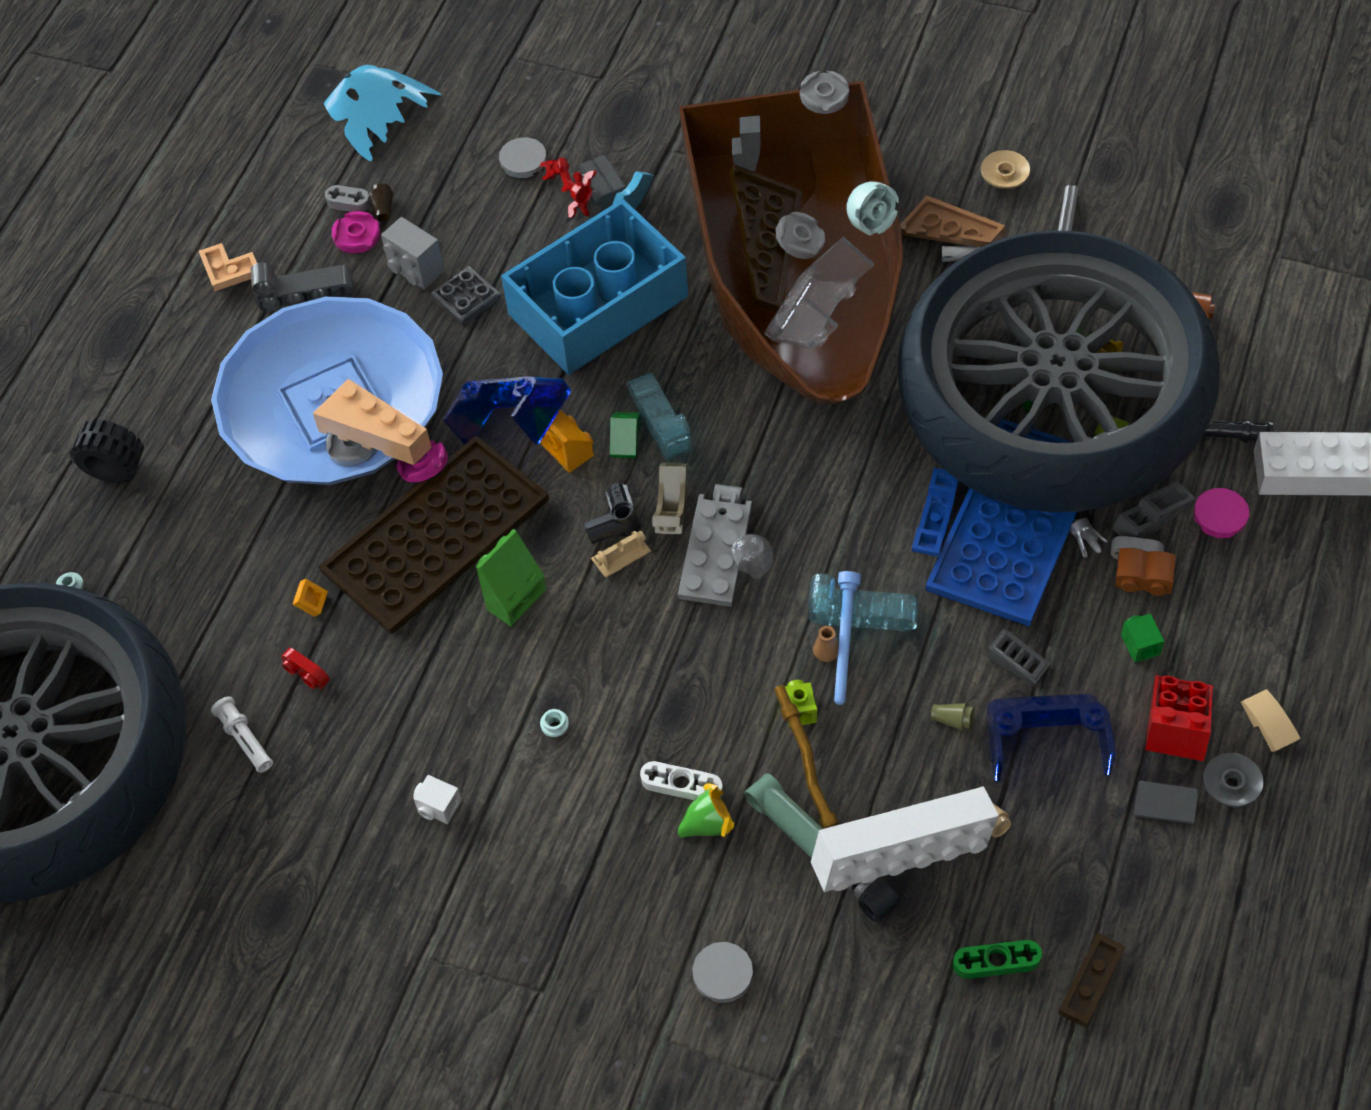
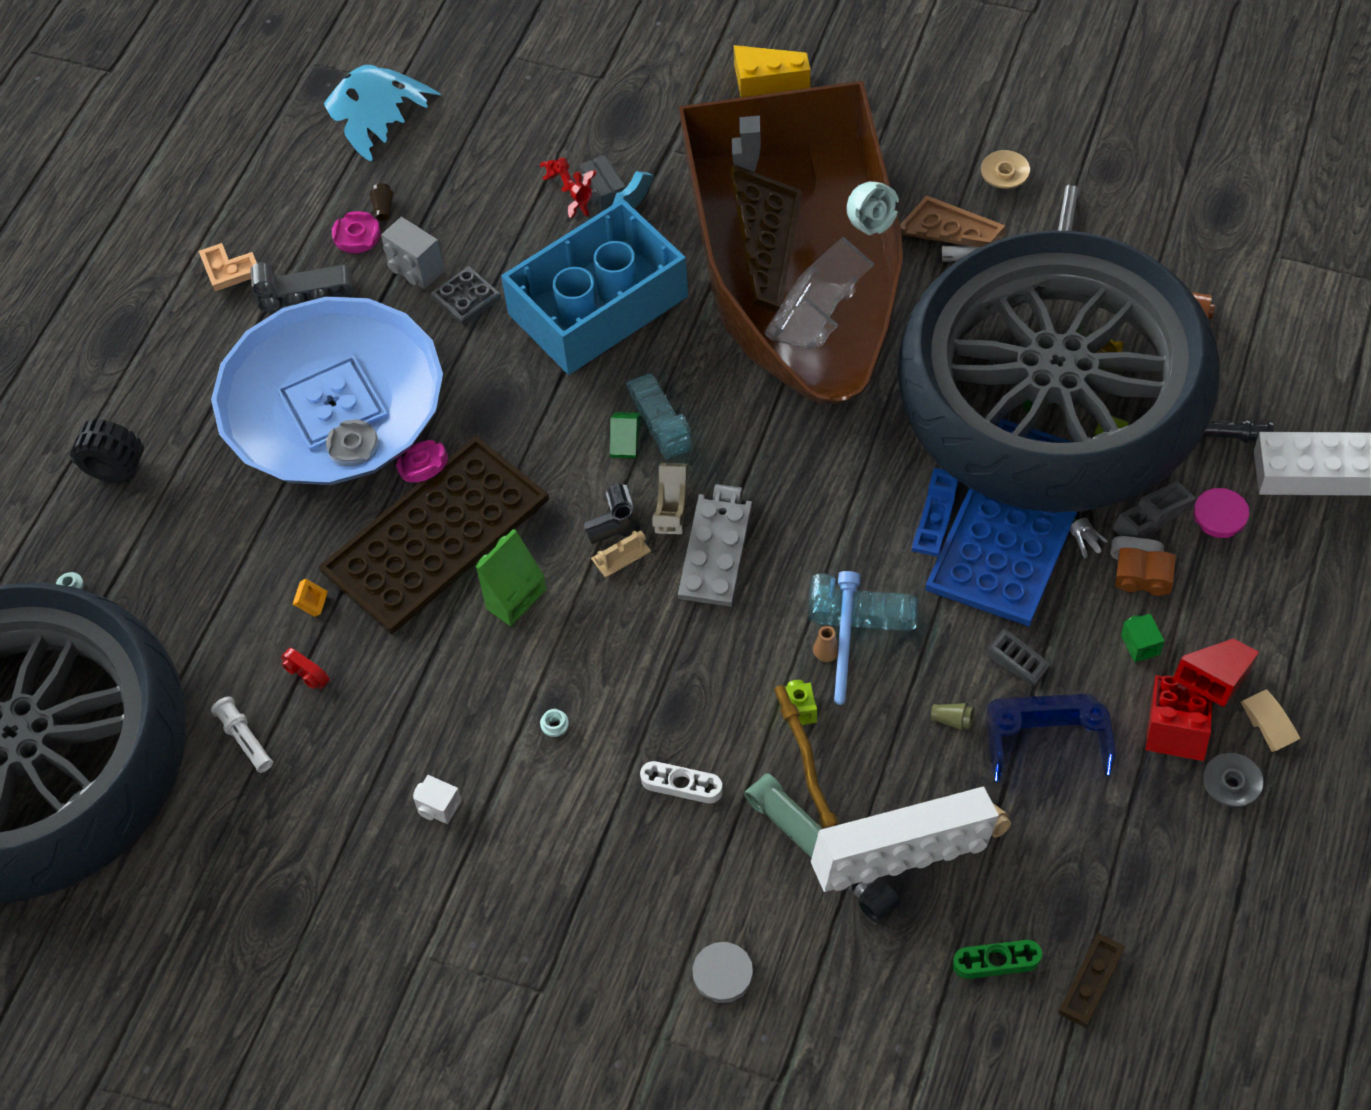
light nougat wedge [313,379,432,465] -> none
light grey beam [325,185,371,212] -> none
clear blue windscreen [442,376,571,445] -> none
light grey tile [499,137,547,178] -> none
light orange slope [532,407,594,473] -> none
bright green hat [678,783,735,838] -> none
clear hair [731,534,774,579] -> none
light grey tile [776,212,825,259] -> none
light grey tile [800,71,849,114] -> none
dark grey slope [1134,781,1198,825] -> none
none -> yellow wedge [734,45,810,98]
none -> red slope [1173,638,1259,707]

